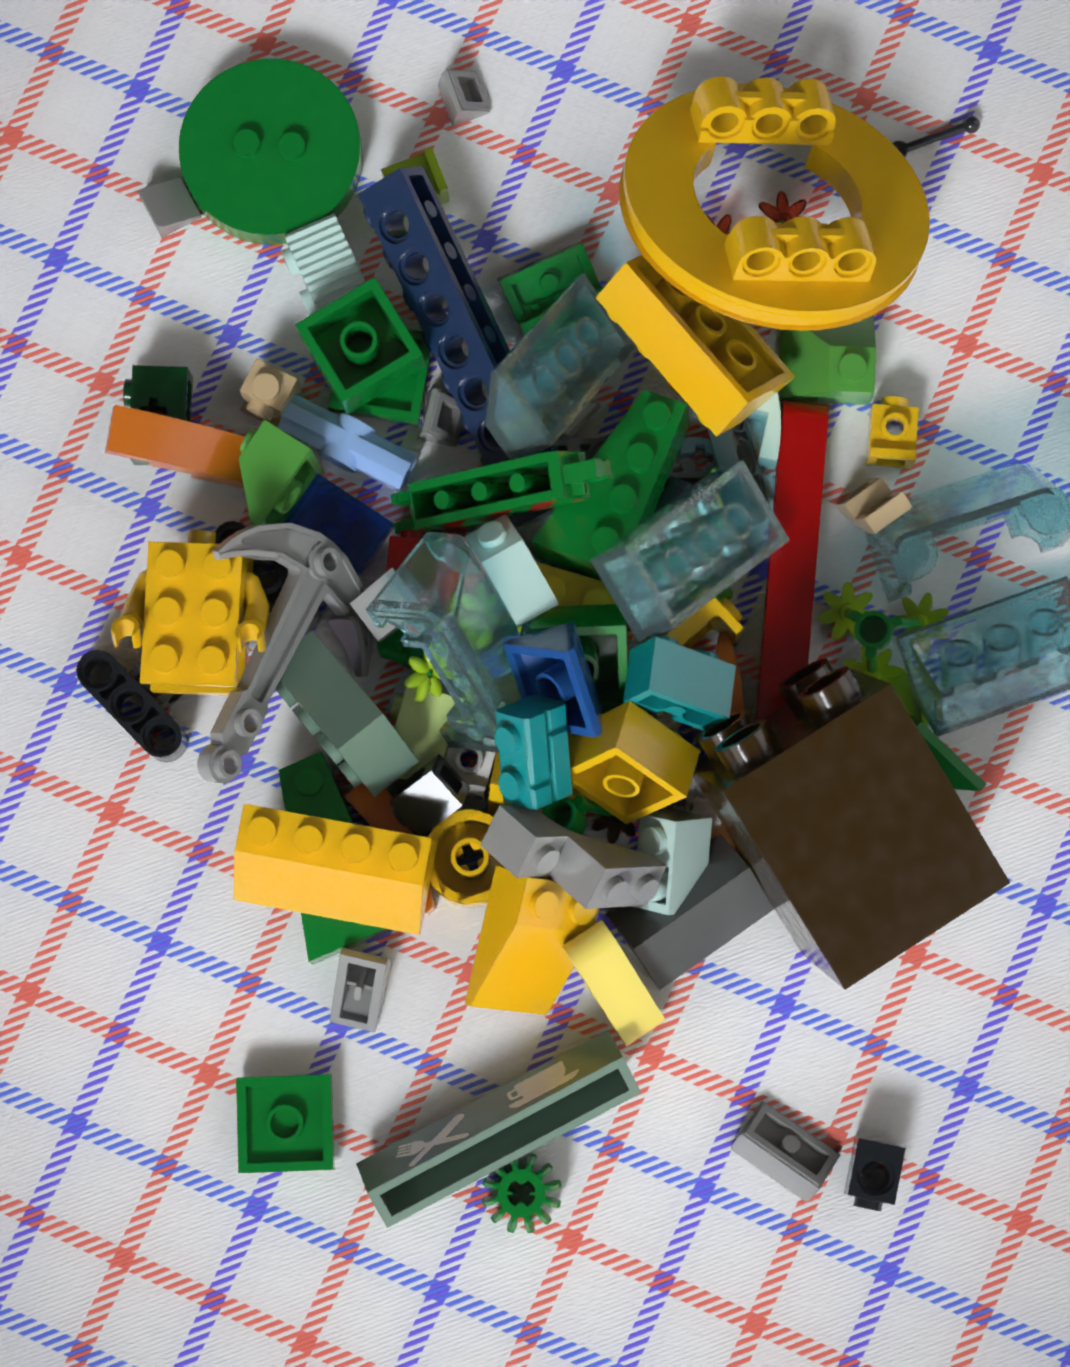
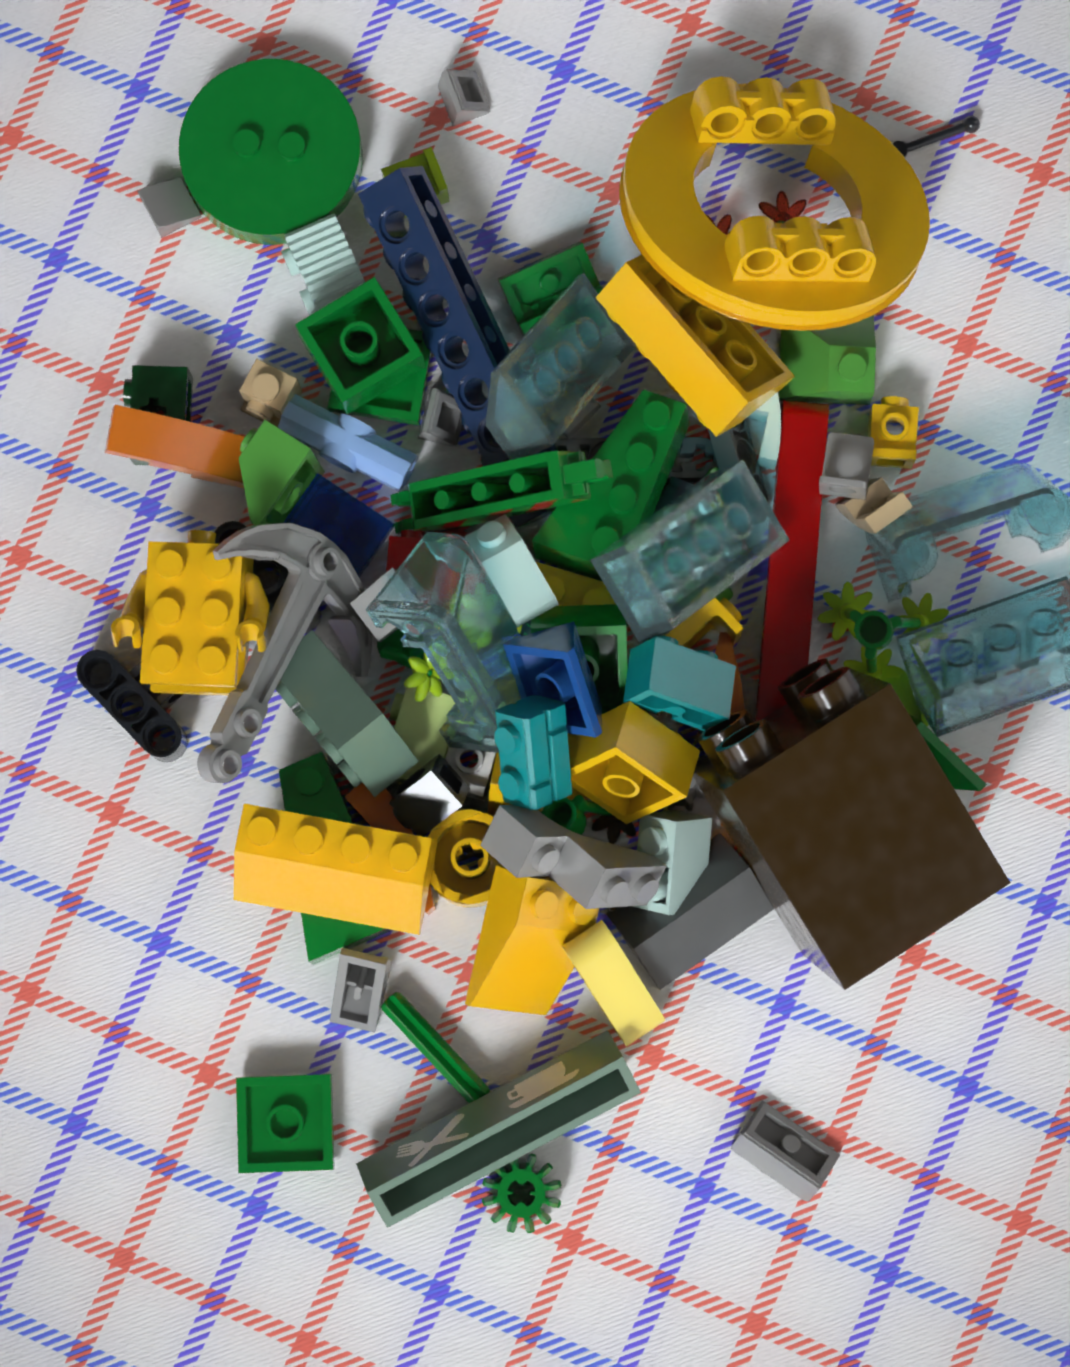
black brick [844,1138,906,1212] -> none
none -> green axle [381,992,490,1103]
none -> light grey bracket [819,432,874,500]

